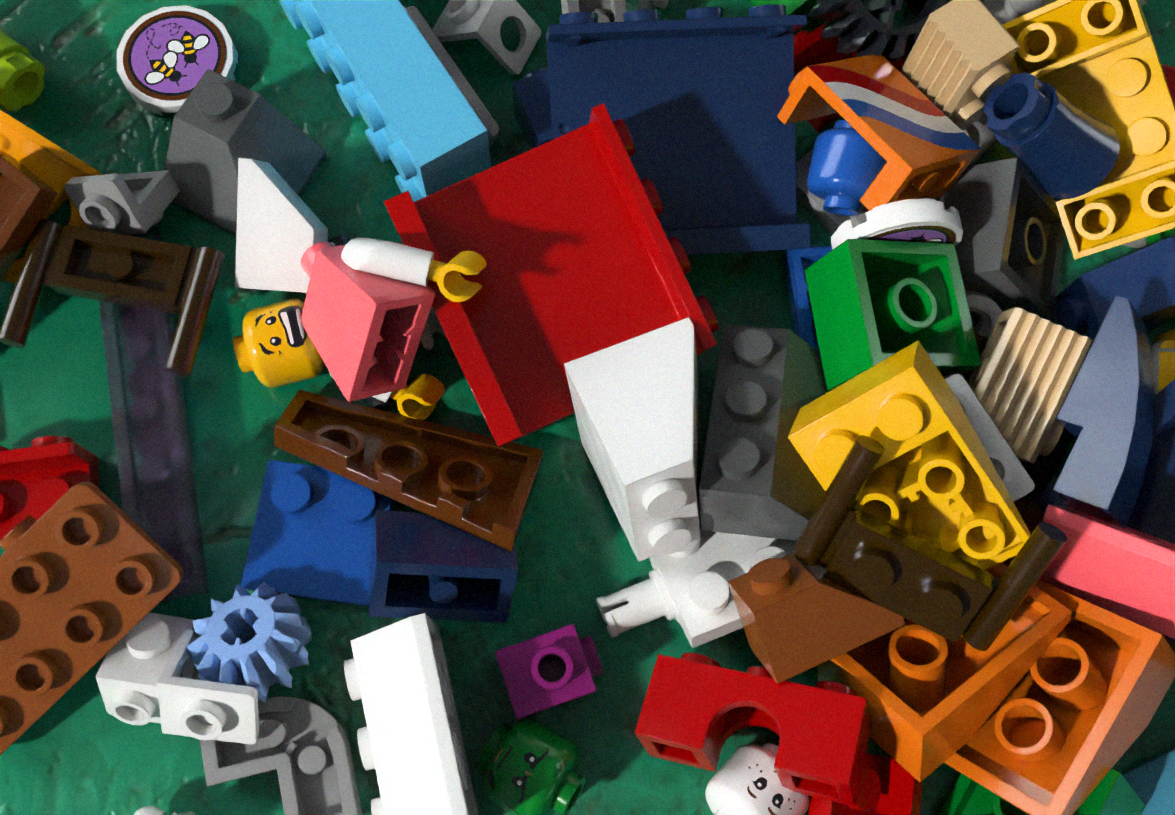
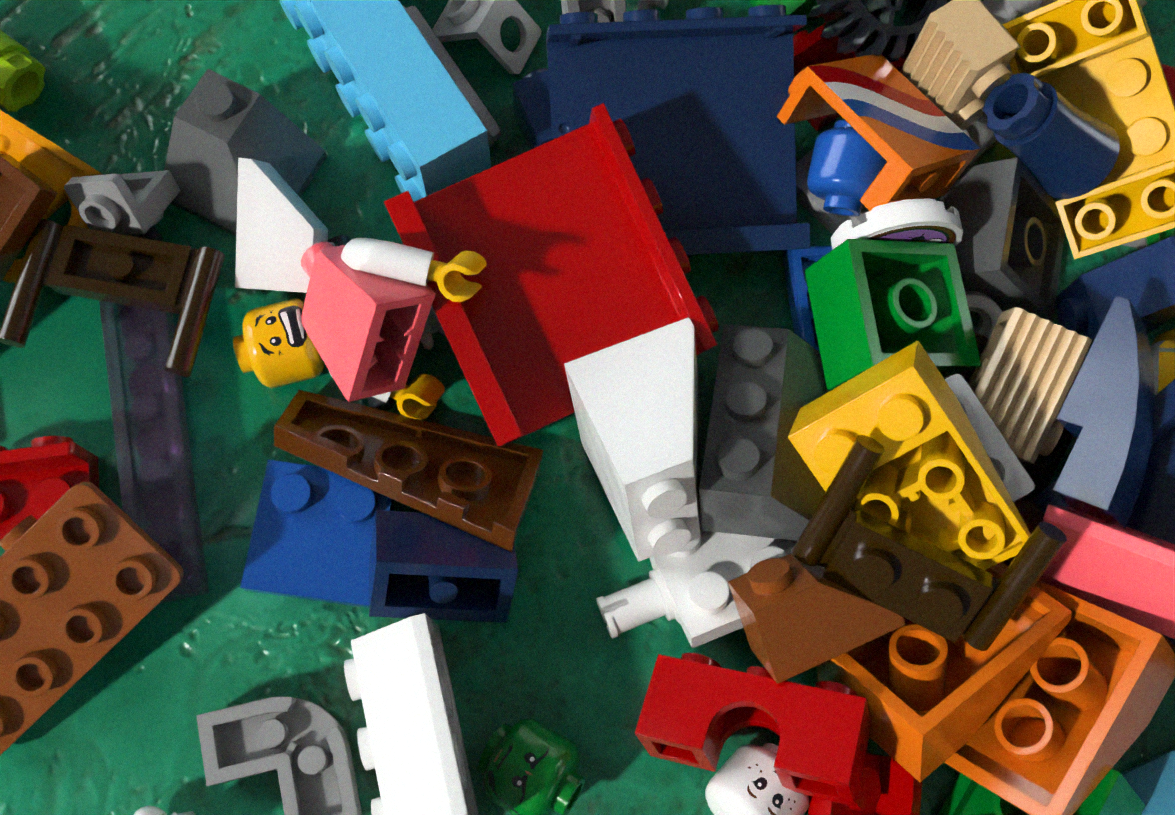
white bracket [95,612,195,725] -> none
tile [117,5,238,116] -> none
white bracket [157,629,259,745] -> none
light blue gear [187,582,312,703] -> none
magenta brick [495,624,604,720] -> none

